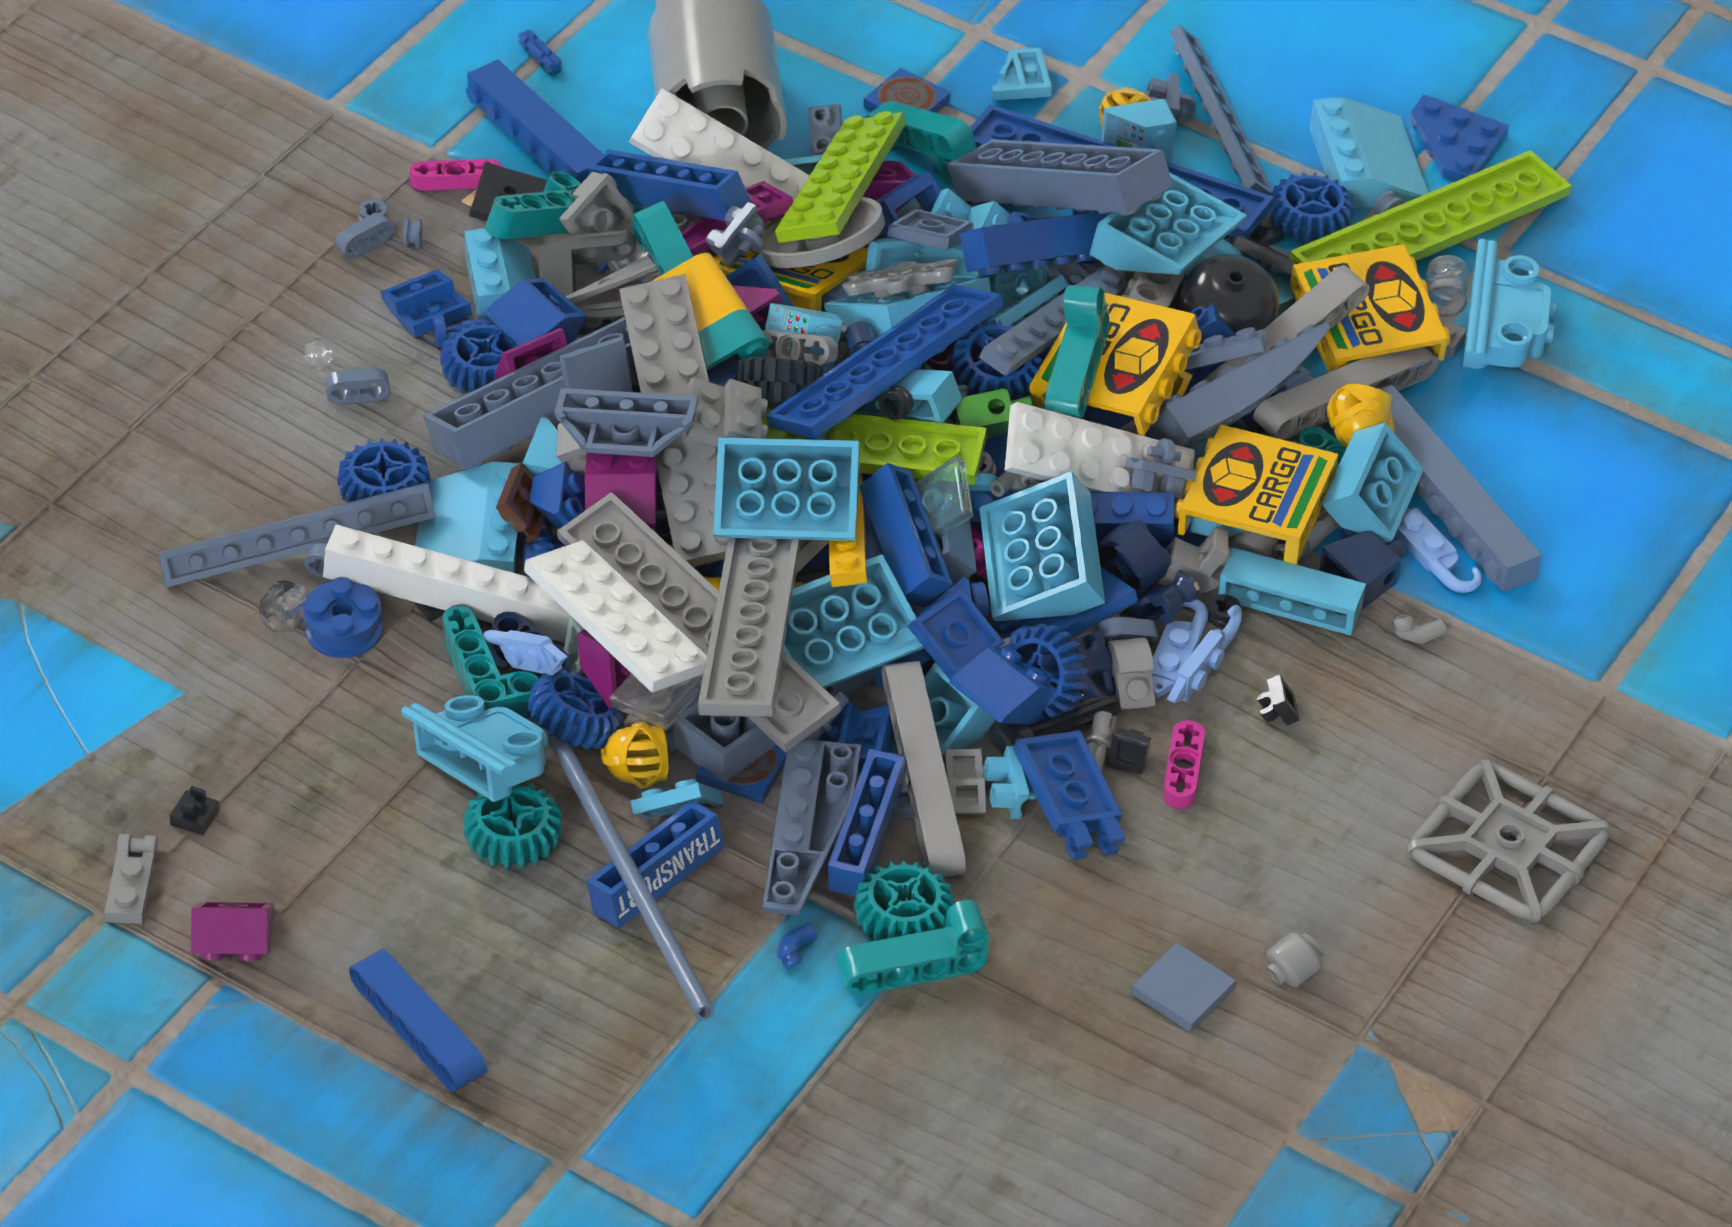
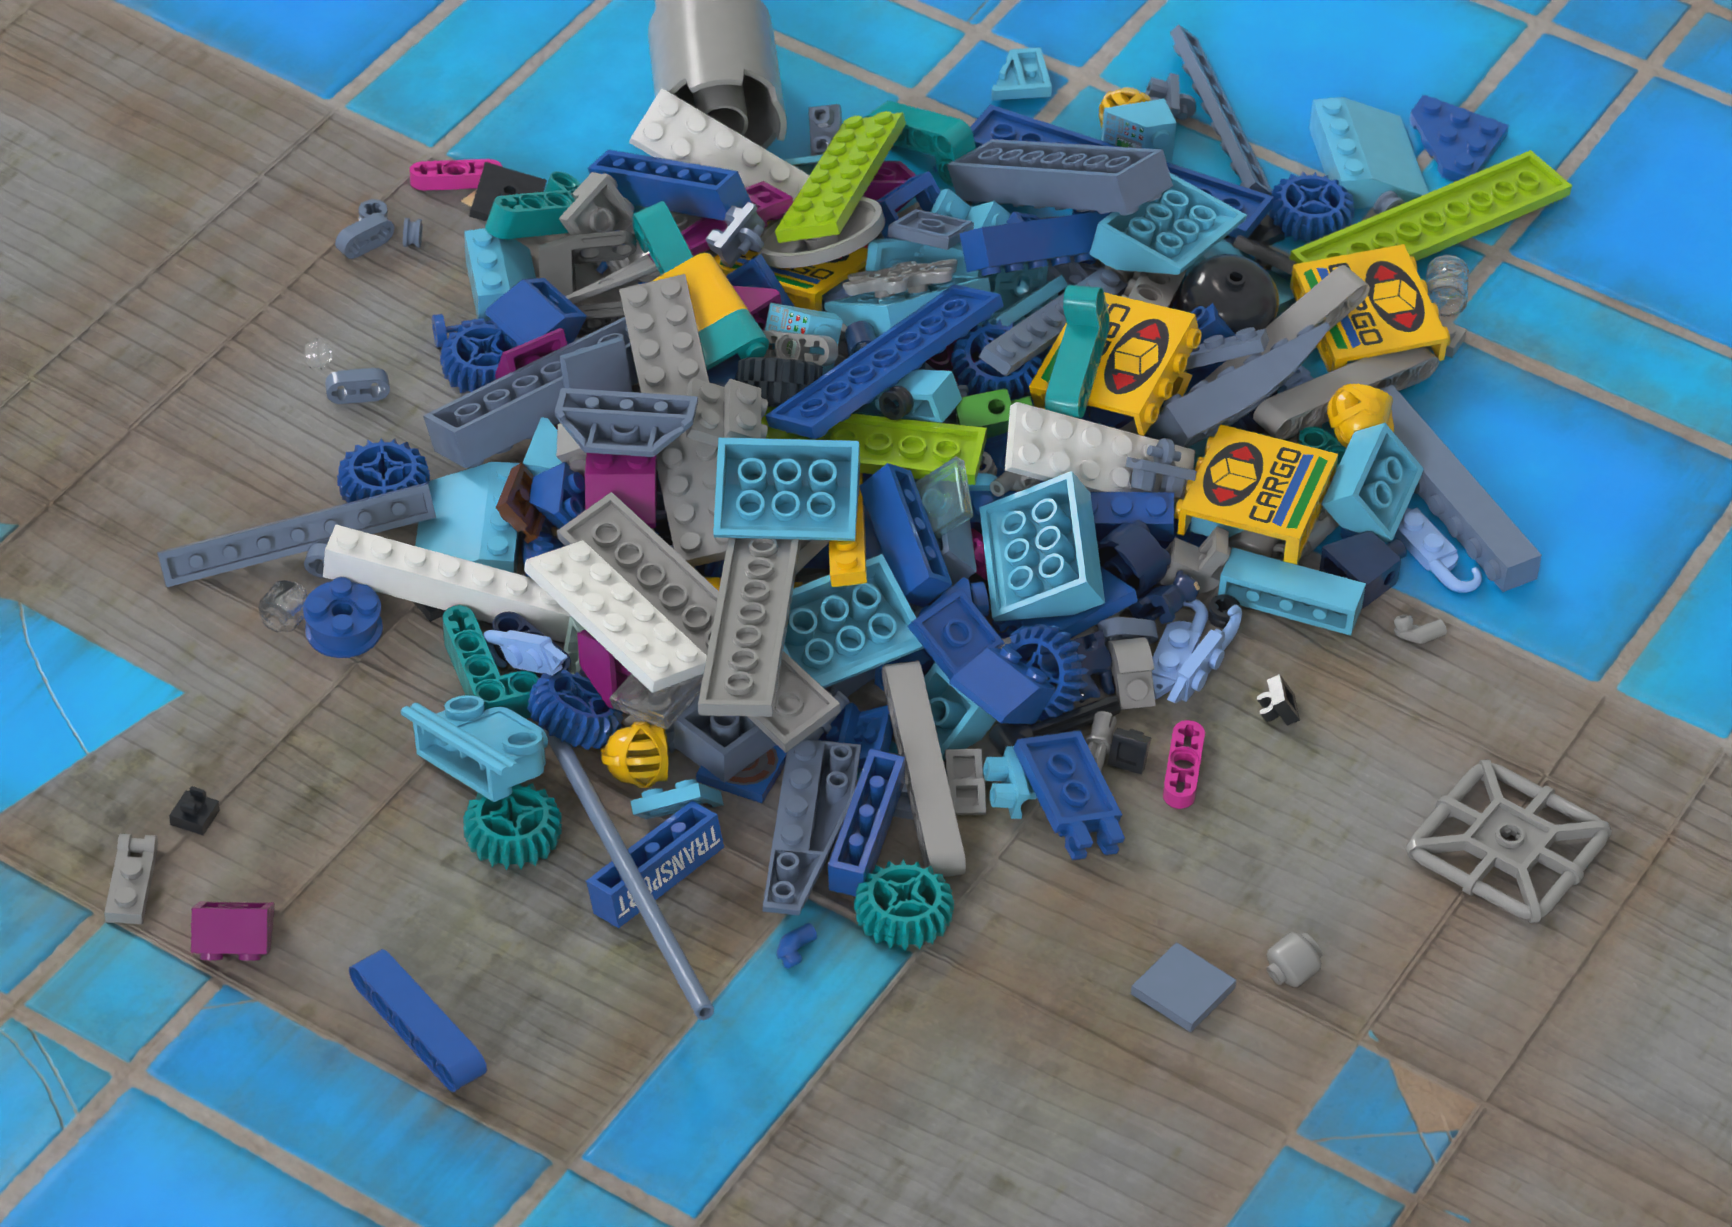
blue slope [381,269,472,337] -> none
blue brick [466,59,603,184] -> none
blue axle [518,29,562,74] -> none
teal beam [837,900,989,995] -> none
tile [863,67,951,113] -> none
medium azure brick [1462,239,1556,369] -> none

